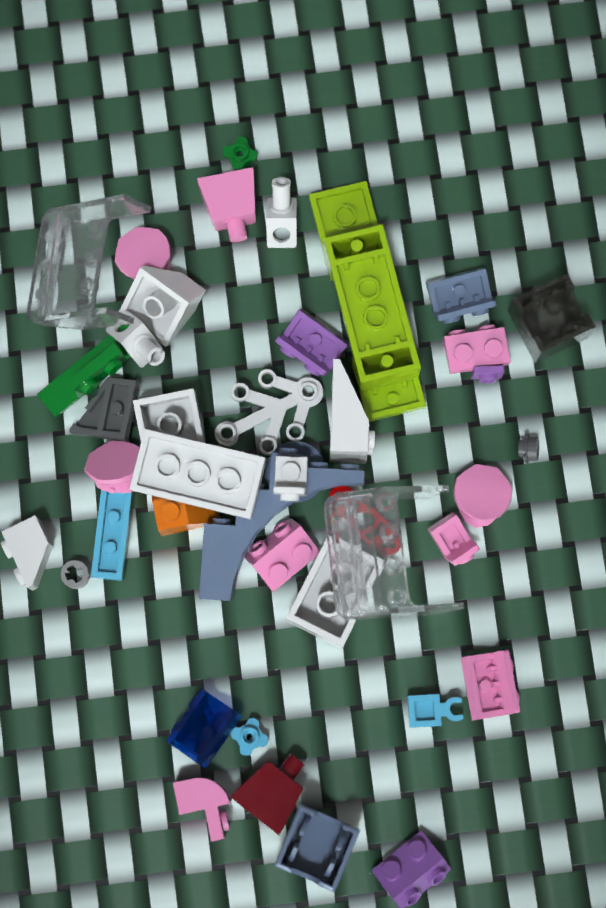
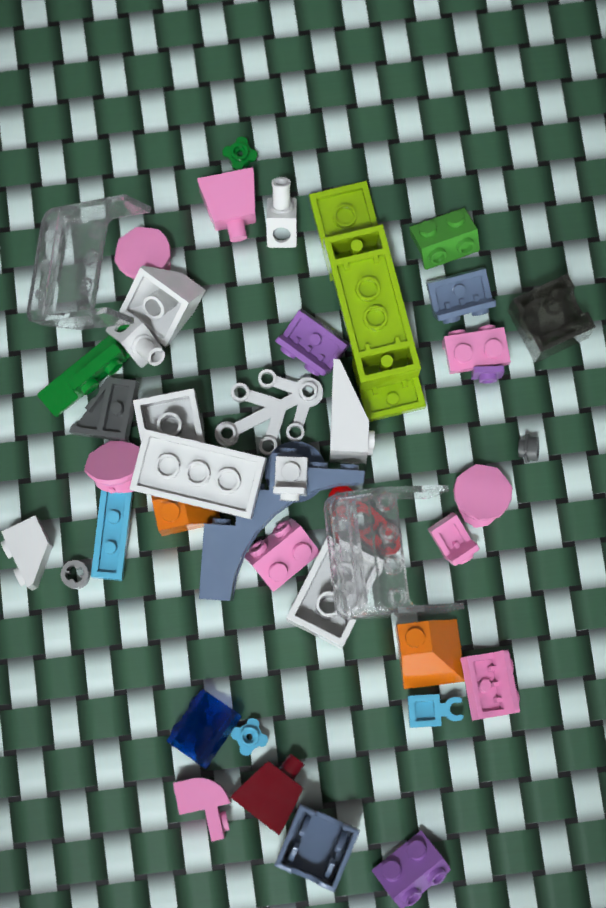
none -> orange slope [395,619,465,690]
none -> bright green bracket [409,208,480,270]

